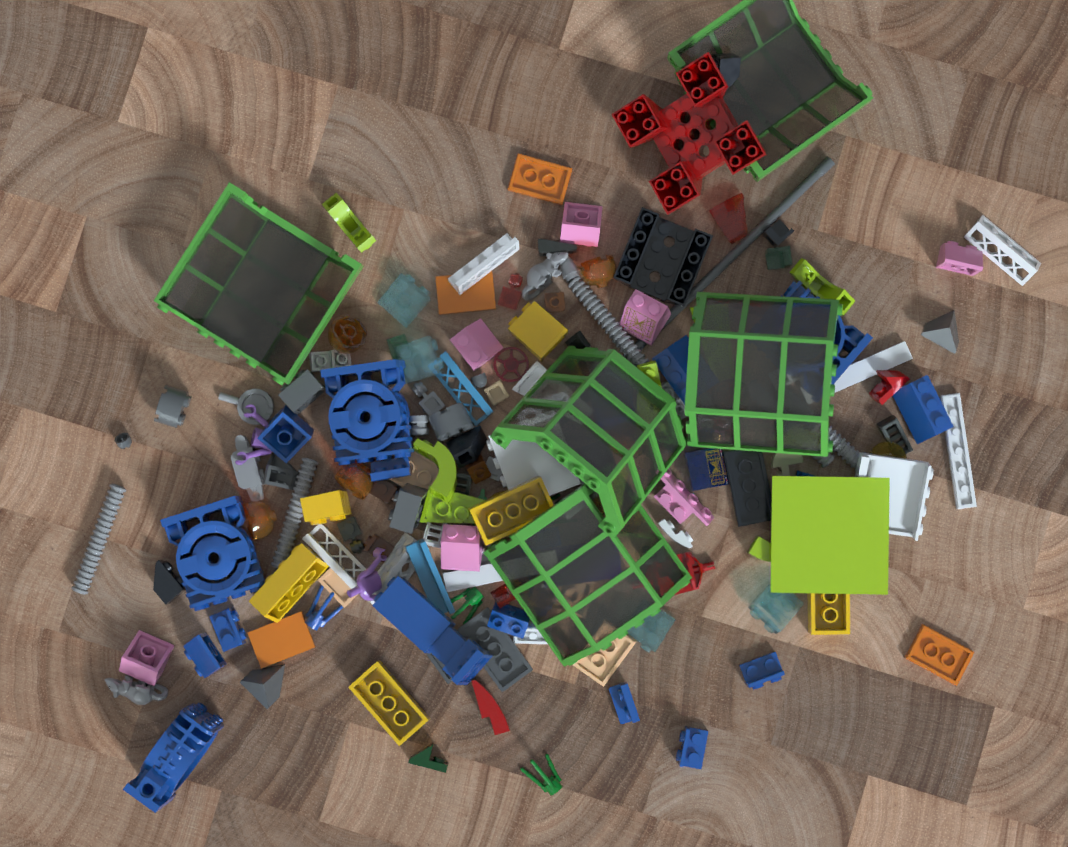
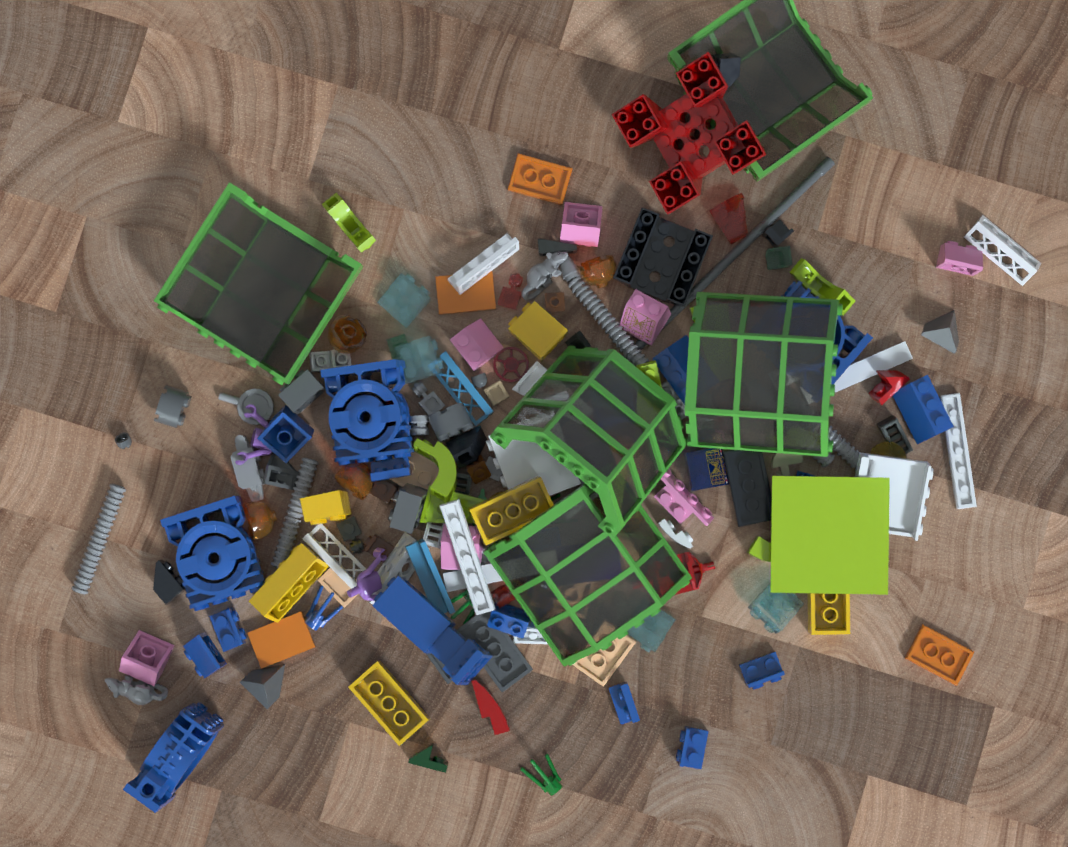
none -> white tile [440,499,495,615]

